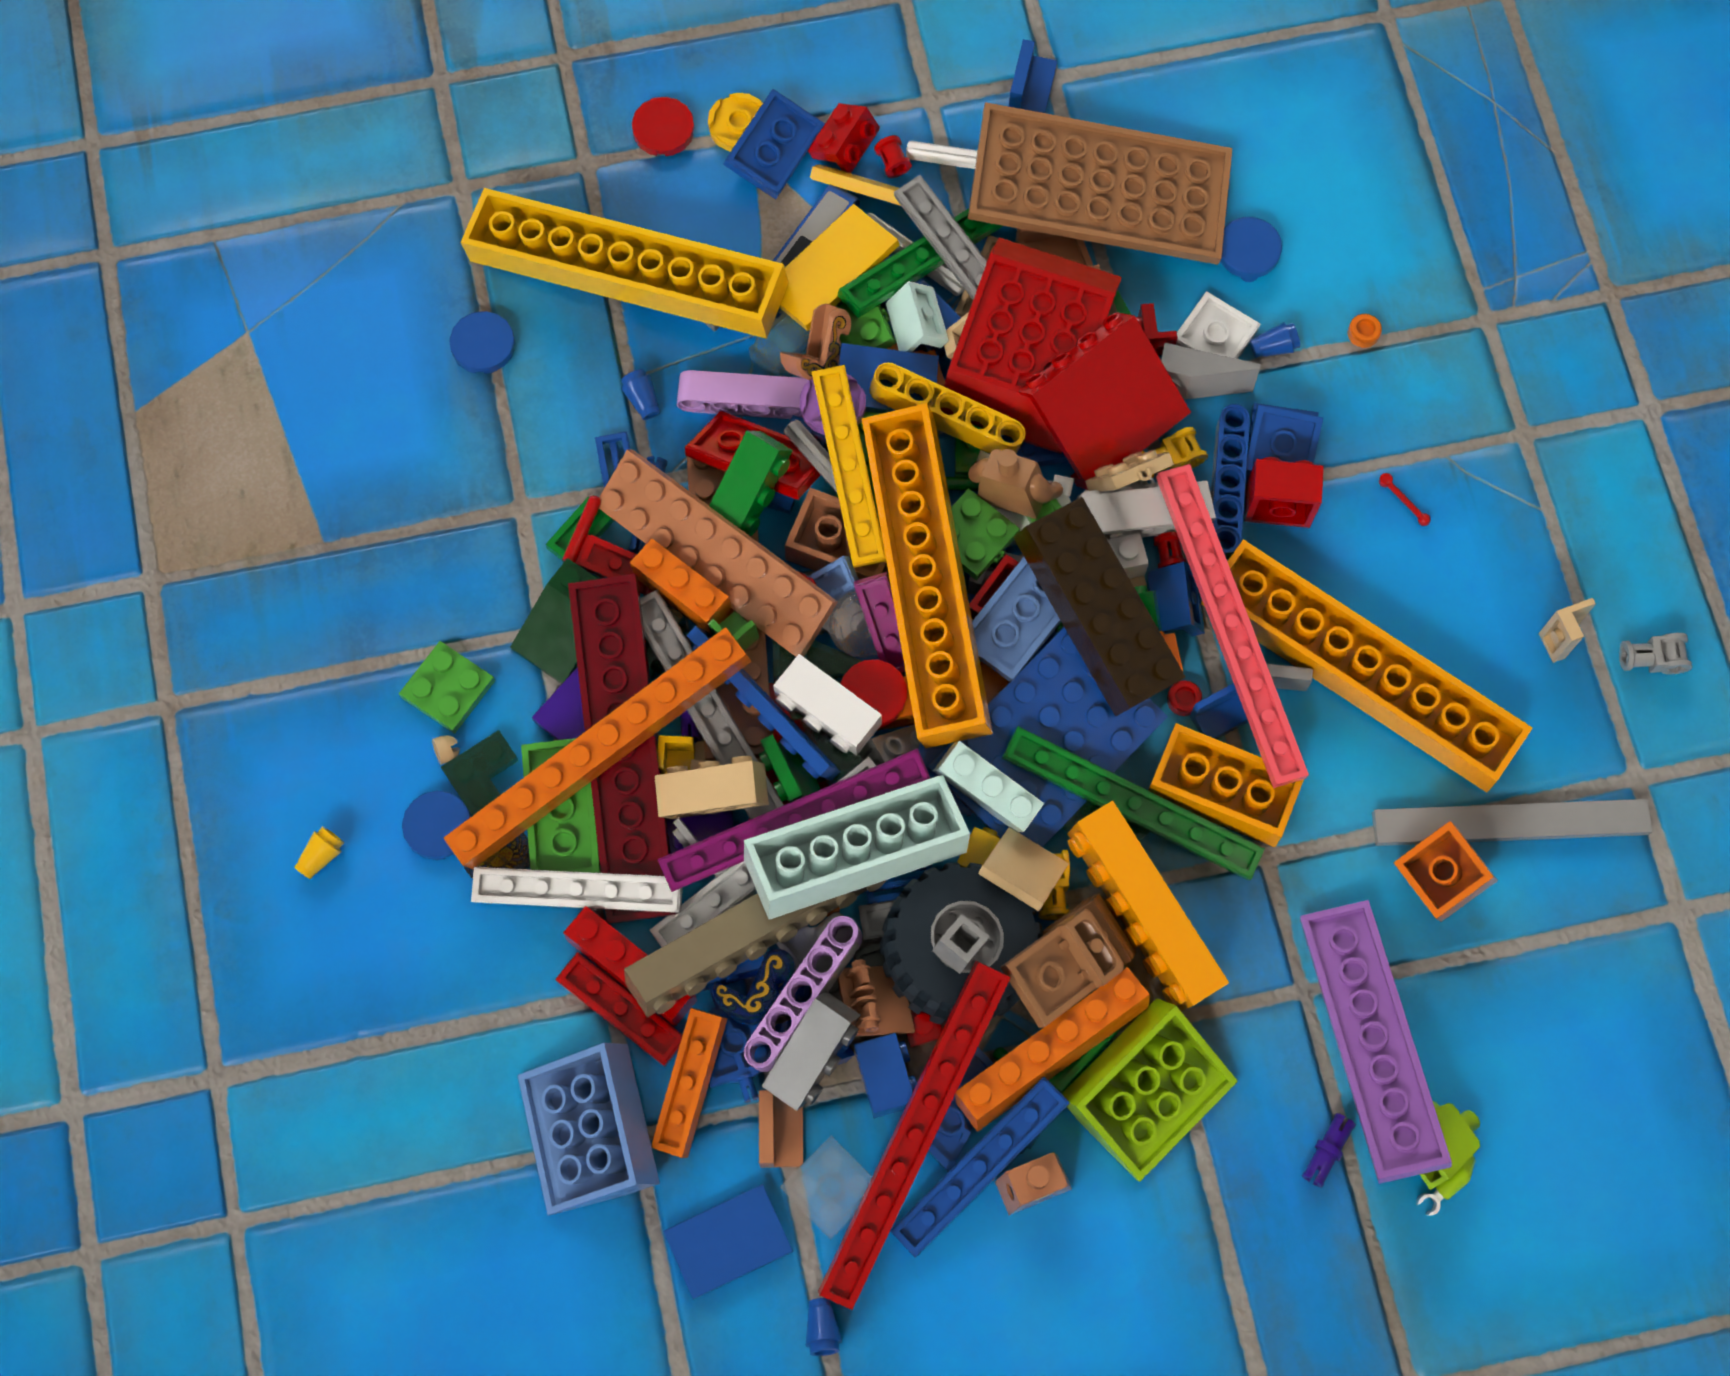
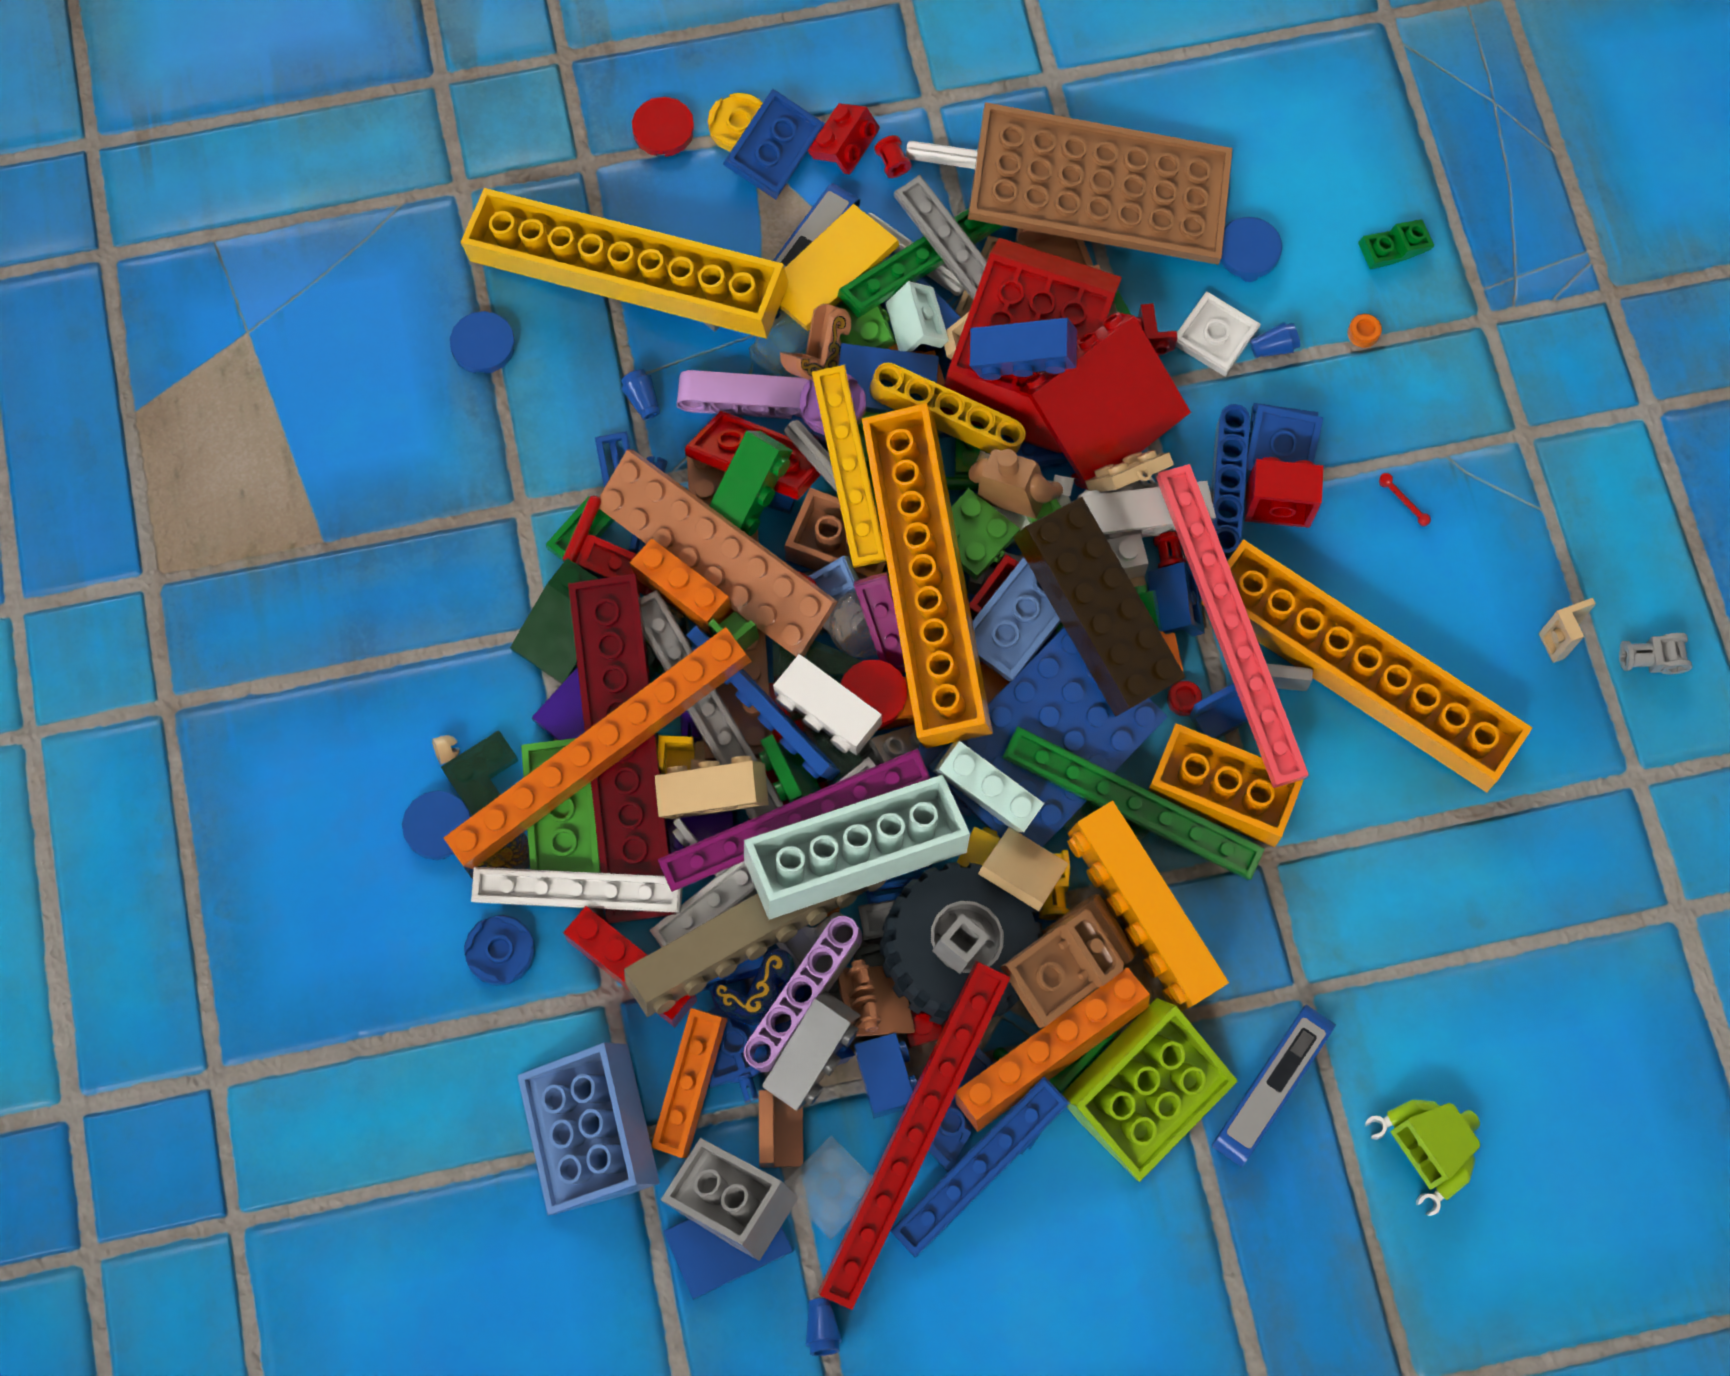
yellow cone [294,826,344,879] -> none
bright green plate [399,641,495,734] -> none
red tile [555,952,683,1067] -> none
yellow tile [810,164,901,206] -> none
nougat torso [995,1152,1072,1215] -> none
blue panel [1008,39,1057,113] -> none
yellow connector [1142,427,1208,478] -> none
light grey slope [1161,343,1261,399] -> none
medium lavender plate [1300,900,1452,1184] -> none
dark purple pin [1302,1113,1356,1188] -> none
light grey tile [1372,799,1653,846] -> none
orange brick [1393,821,1498,922] -> none
none -> blue tile [464,915,535,986]
none -> light grey slope [661,1138,798,1261]
none -> blue brick [970,318,1077,380]
none -> beam [1211,1004,1336,1167]
none -> green slope [1358,219,1434,270]

